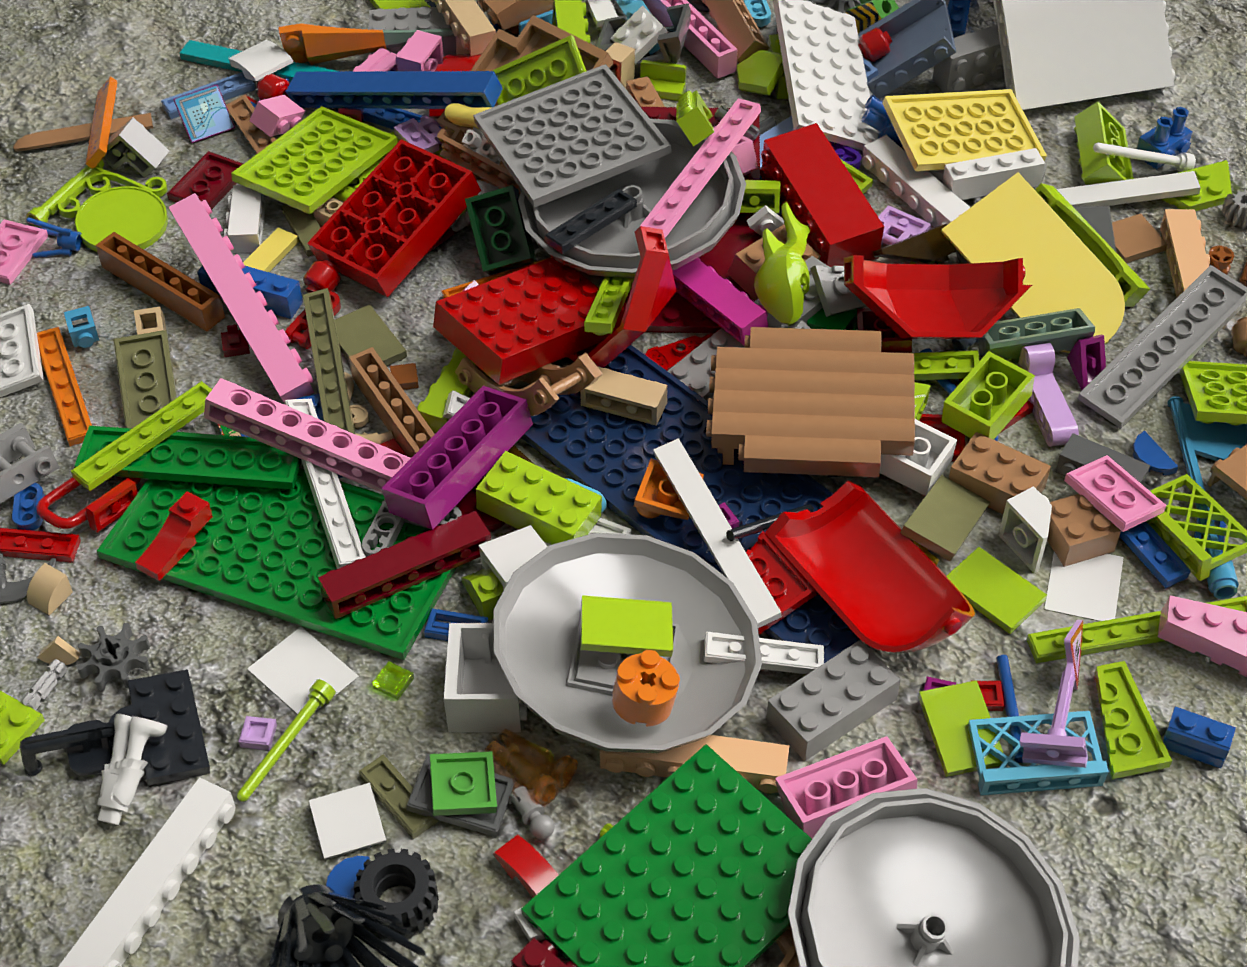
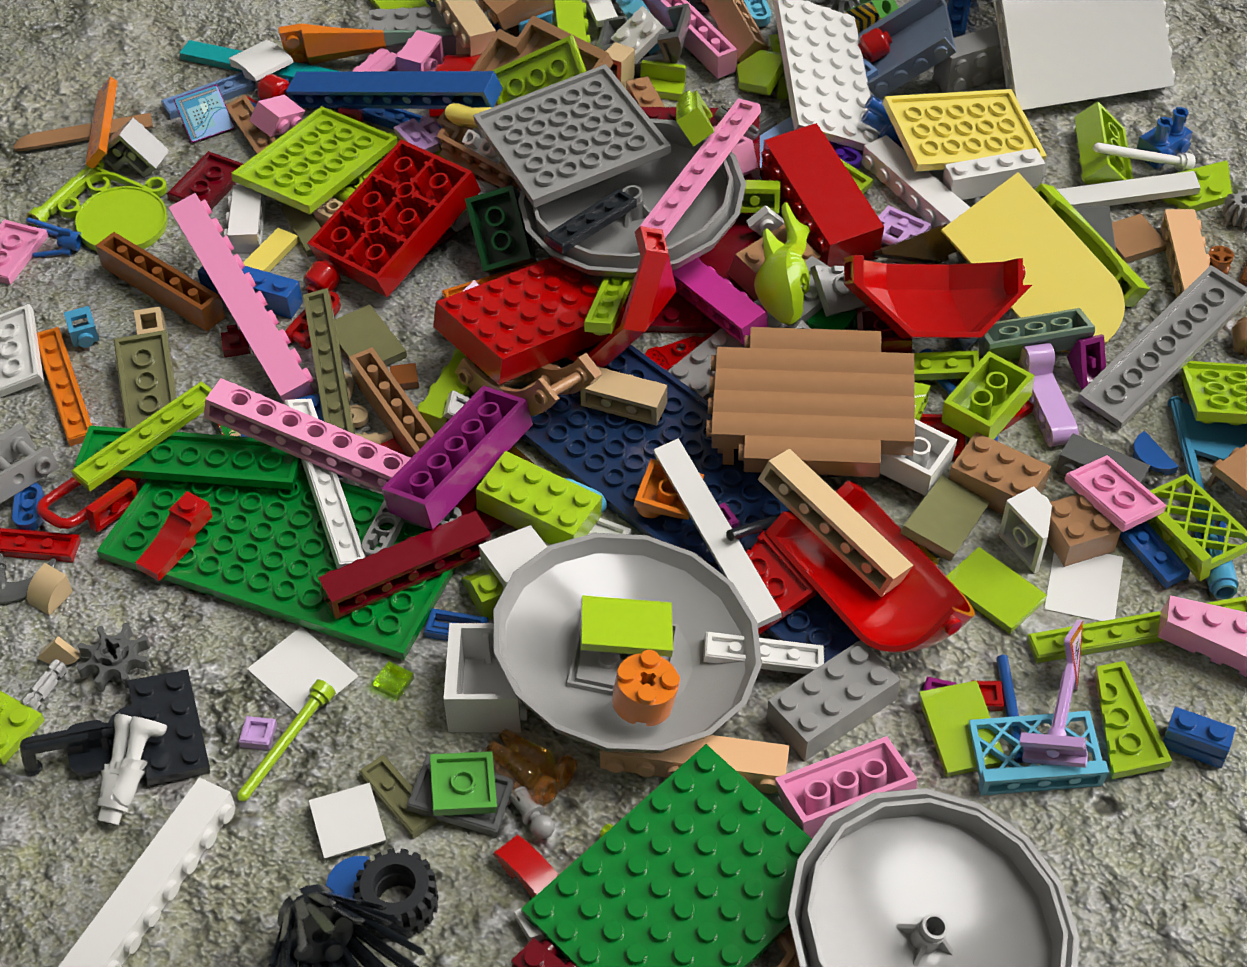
none -> tan brick [758,449,913,597]

